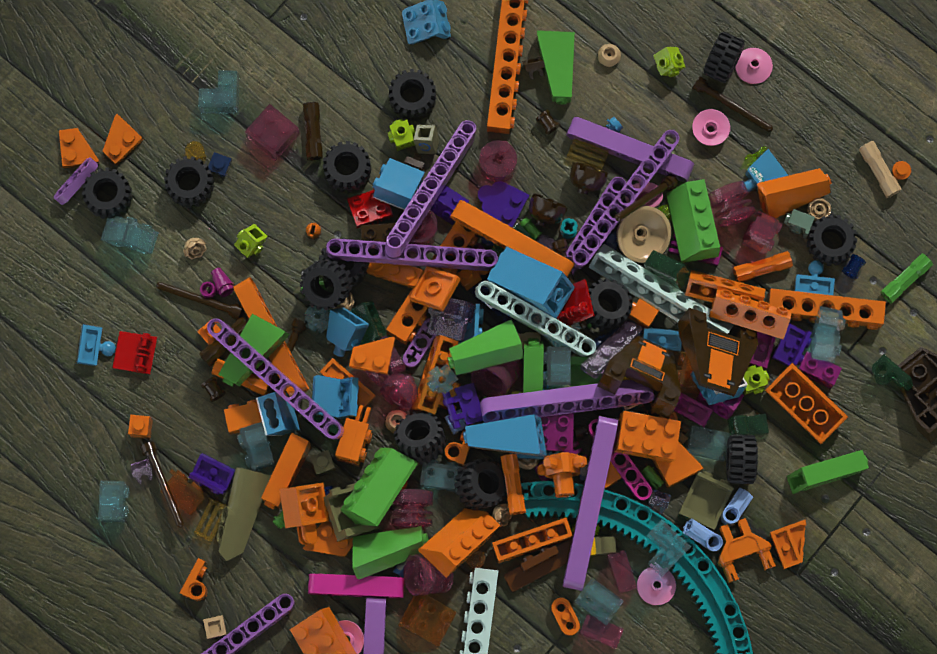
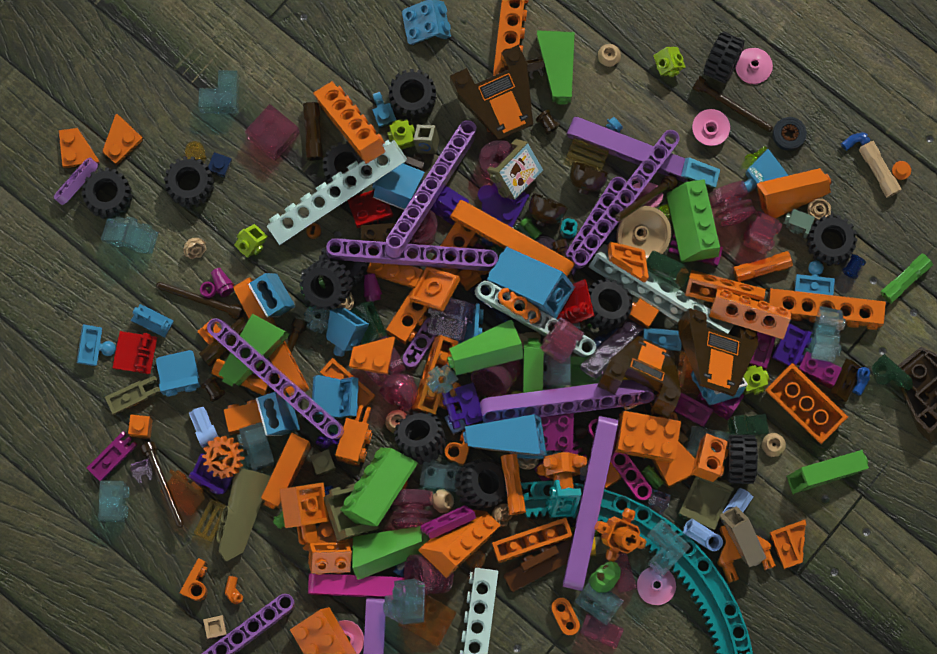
none -> magenta hinge [87,431,138,482]
none -> olive hinge [105,376,160,415]
none -> dark azure hinge [131,304,174,338]
none -> dark azure bracket [156,350,201,396]
none -> light blue piece [189,407,218,448]
none -> orange gear [202,436,245,479]
none -> orange arm [225,576,243,604]
none -> dark azure piece [248,273,296,317]
none -> light aqua brick [267,140,407,245]
none -> orange brick [308,542,352,575]
none -> orange brick [313,81,385,164]
none -> dark purple arm [316,433,340,448]
none -> magenta cone [363,273,382,302]
none -> dark azure plate [372,92,396,128]
none -> clear light blue brick [383,579,425,625]
none -> magenta hinge [420,505,476,538]
none -> tan plate [433,489,454,513]
none -> dark brown wedge [450,45,533,140]
none -> panel [487,139,544,200]
none -> orange piece [498,288,541,324]
none -> clear pink brick [540,317,584,364]
none -> teal bracket [546,480,581,517]
none -> bright green rock [588,561,621,593]
none -> orange piece [594,508,647,562]
none -> orange wing [607,242,649,282]
none -> medium azure tile [681,158,720,188]
none -> orange brick [692,433,729,482]
none -> dark tan slope [719,506,766,567]
none -> tan plate [761,433,786,457]
none -> black bush [772,117,807,151]
none -> dark brown plate [830,359,861,402]
none -> blue arm [841,132,870,151]
none -> blue arm [853,367,870,396]

